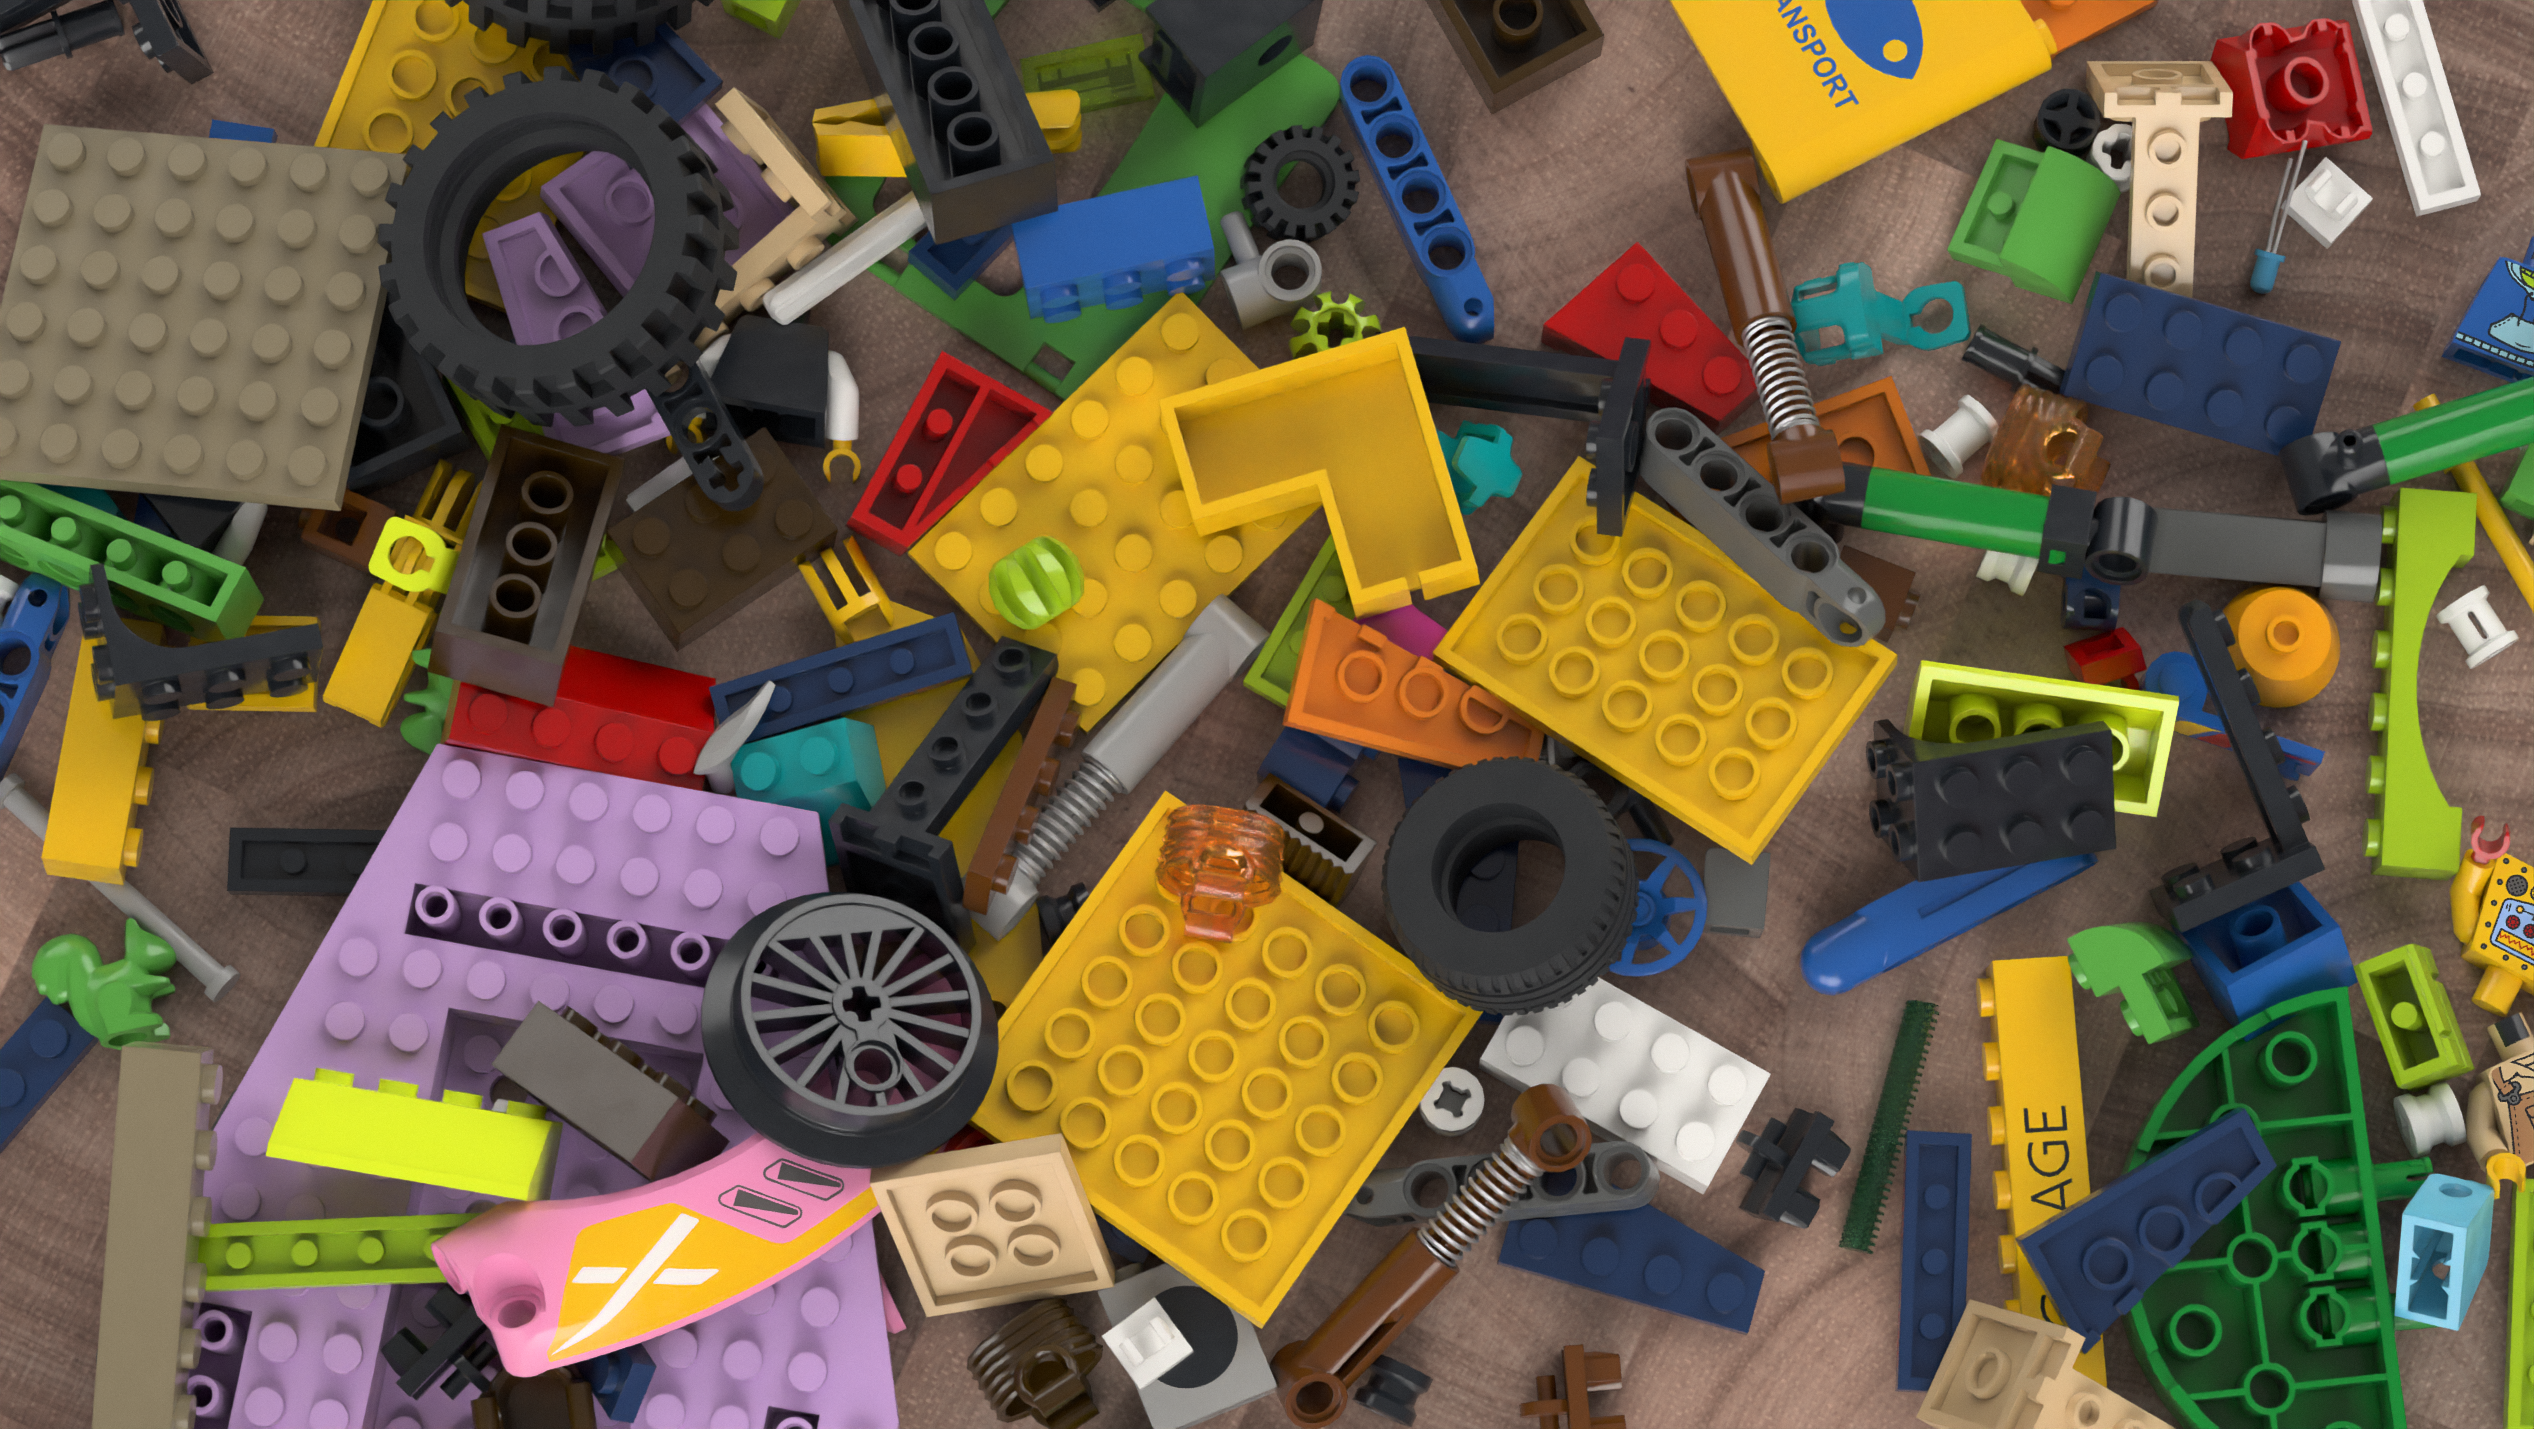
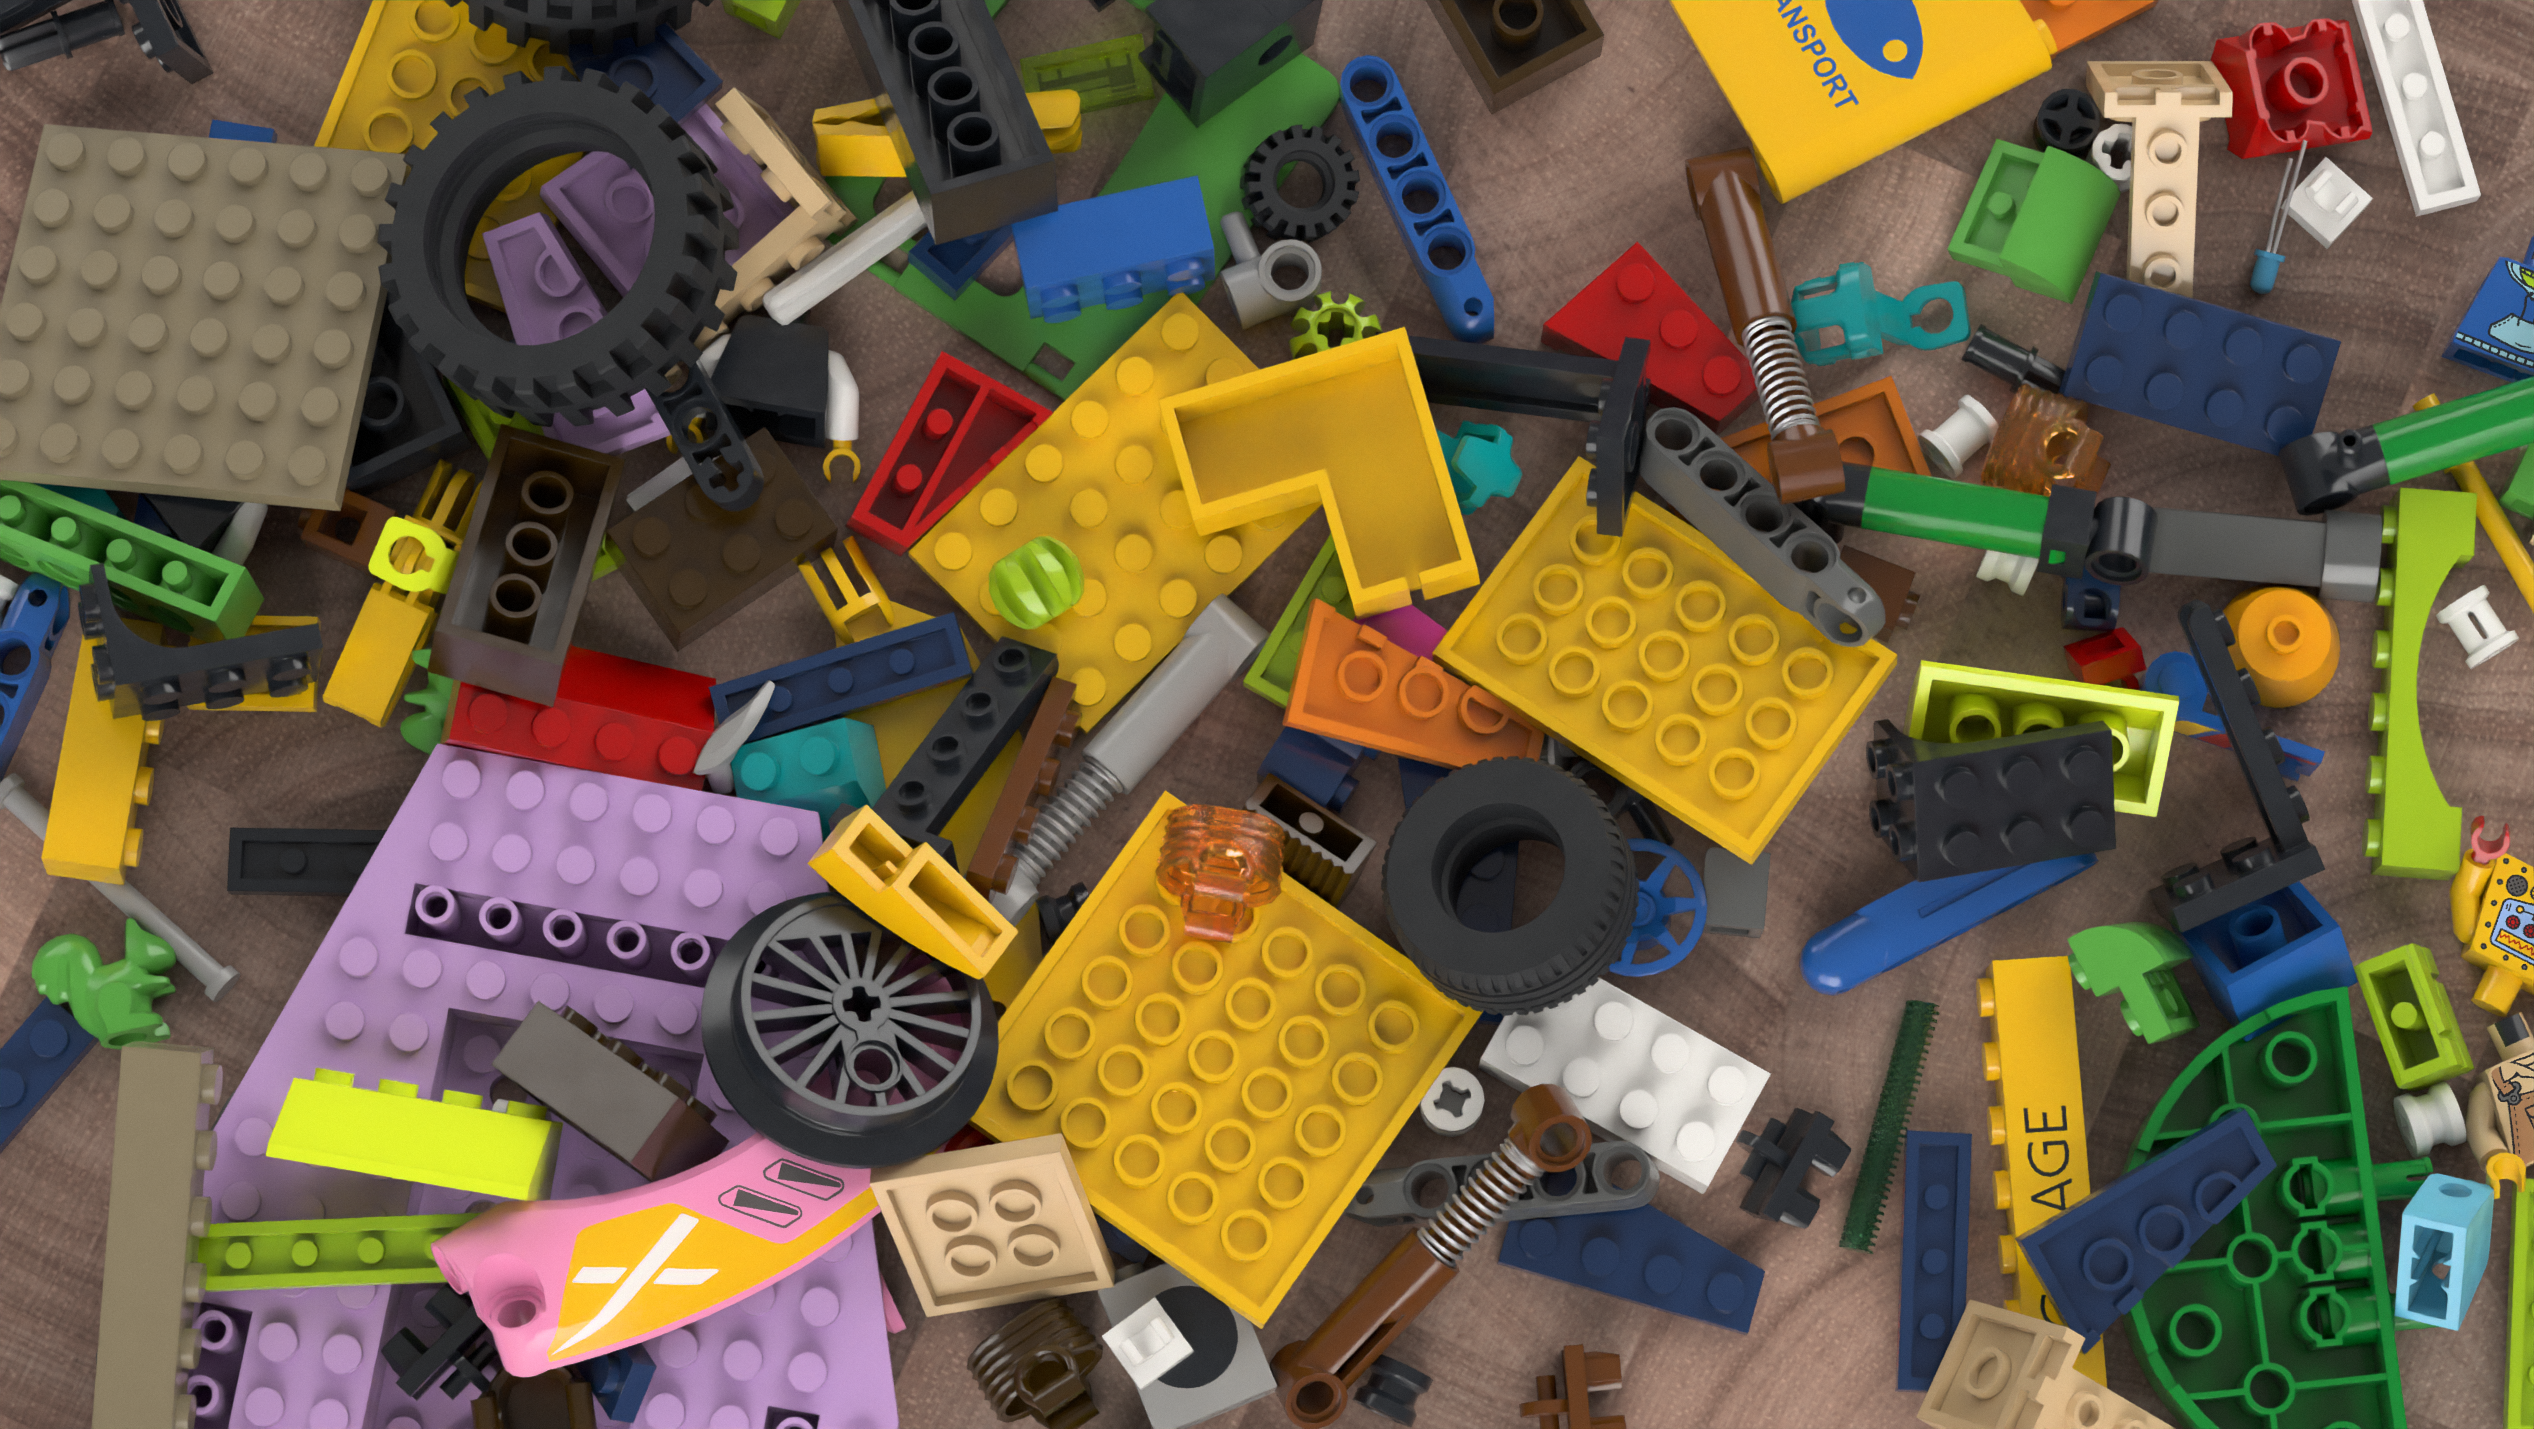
none -> yellow slope [807,804,1019,980]

